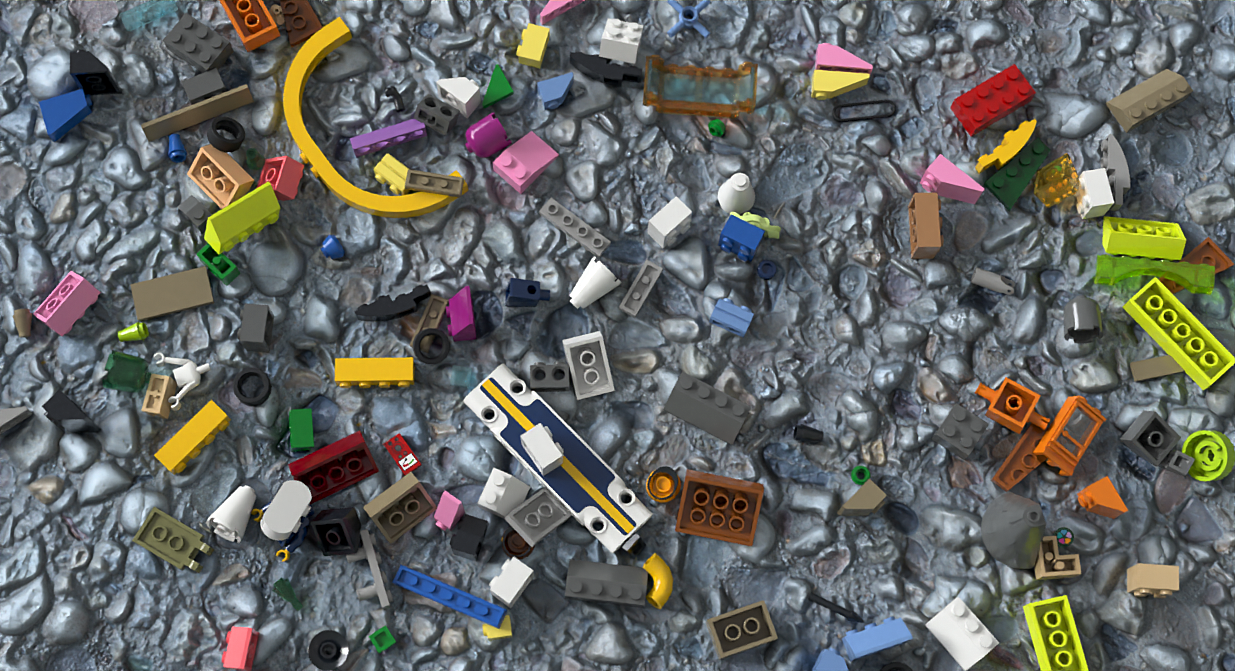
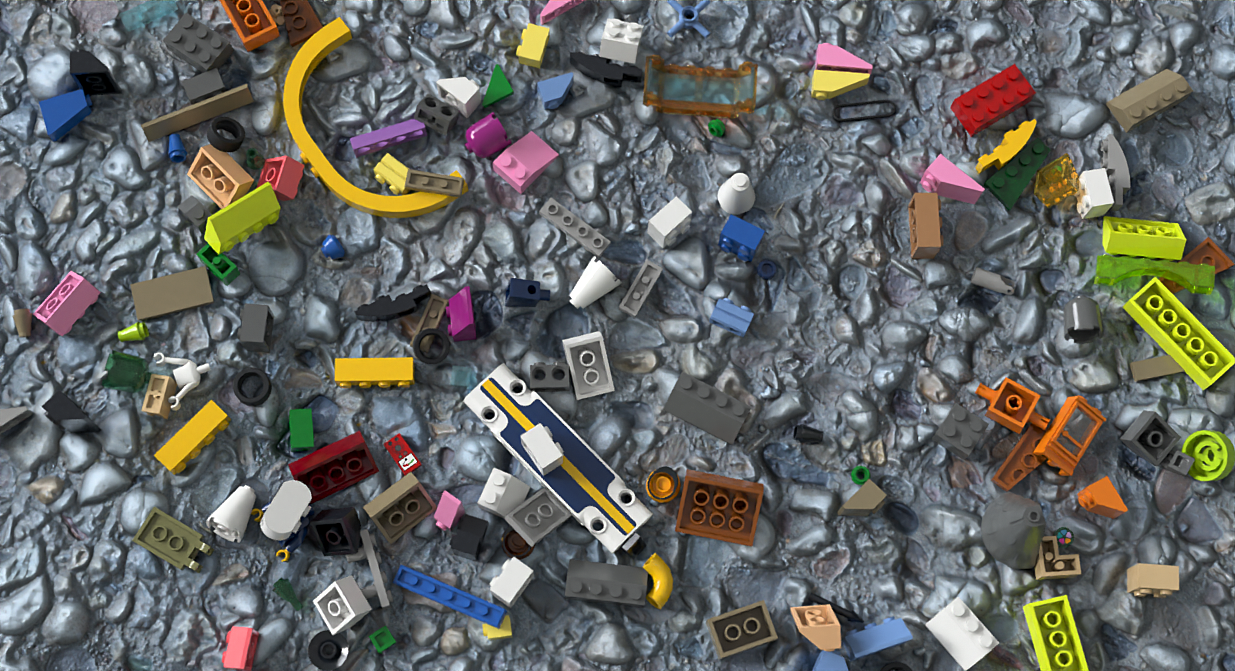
black arm [385,86,405,112] -> none
yellowish green piece [728,212,781,239] -> none
none -> white brick [313,575,372,635]
none -> light nougat slope [790,604,841,652]

